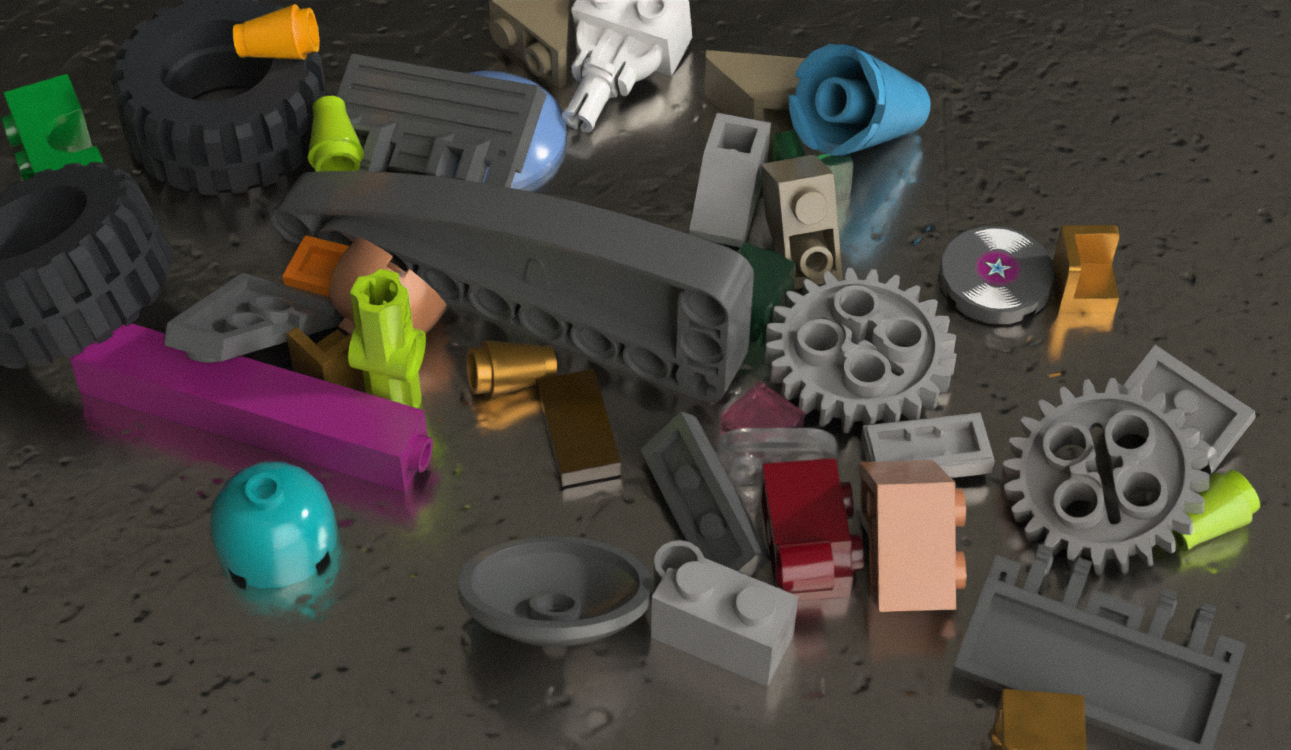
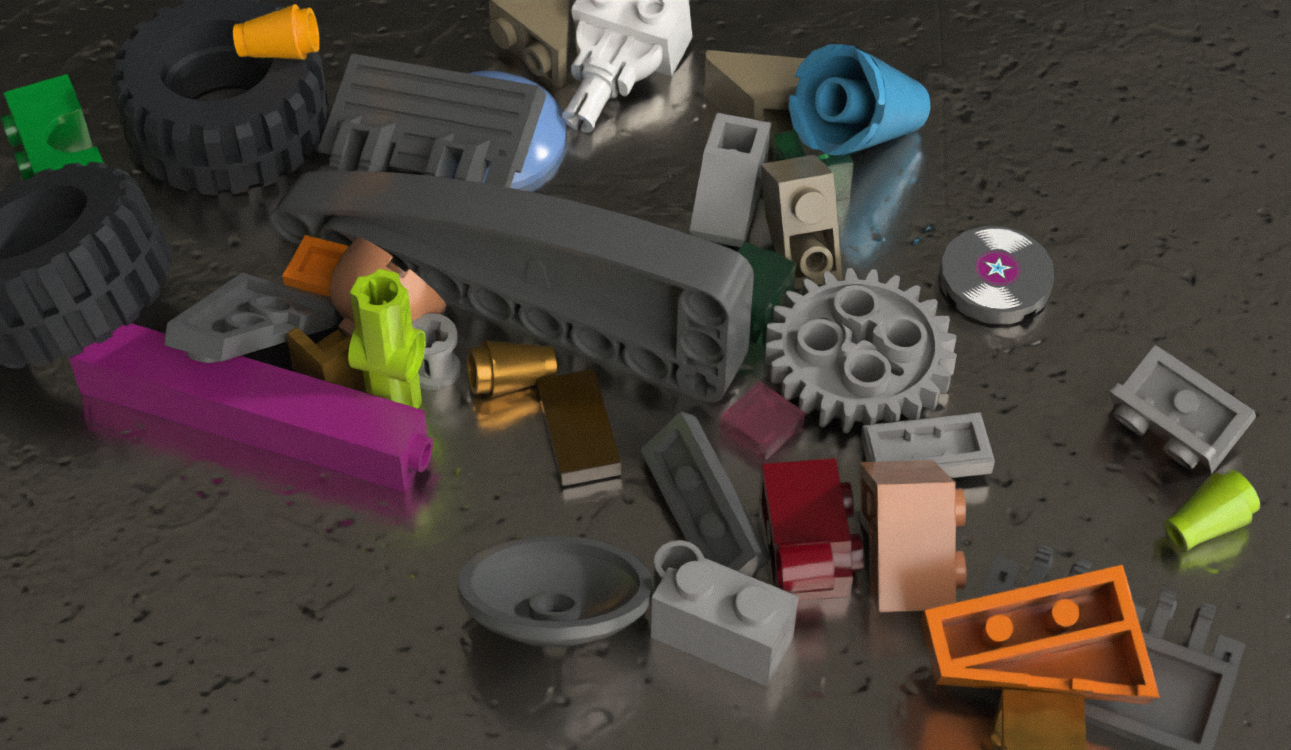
teal cylinder [210,461,337,589] -> none
lime cone [308,96,364,172] -> none
clear plate [715,428,838,486] -> none
light grey gear [1003,378,1209,575] -> none
pearl gold panel [1053,225,1120,314] -> none
none -> light grey bush [412,313,461,391]
none -> orange wedge [920,565,1160,705]

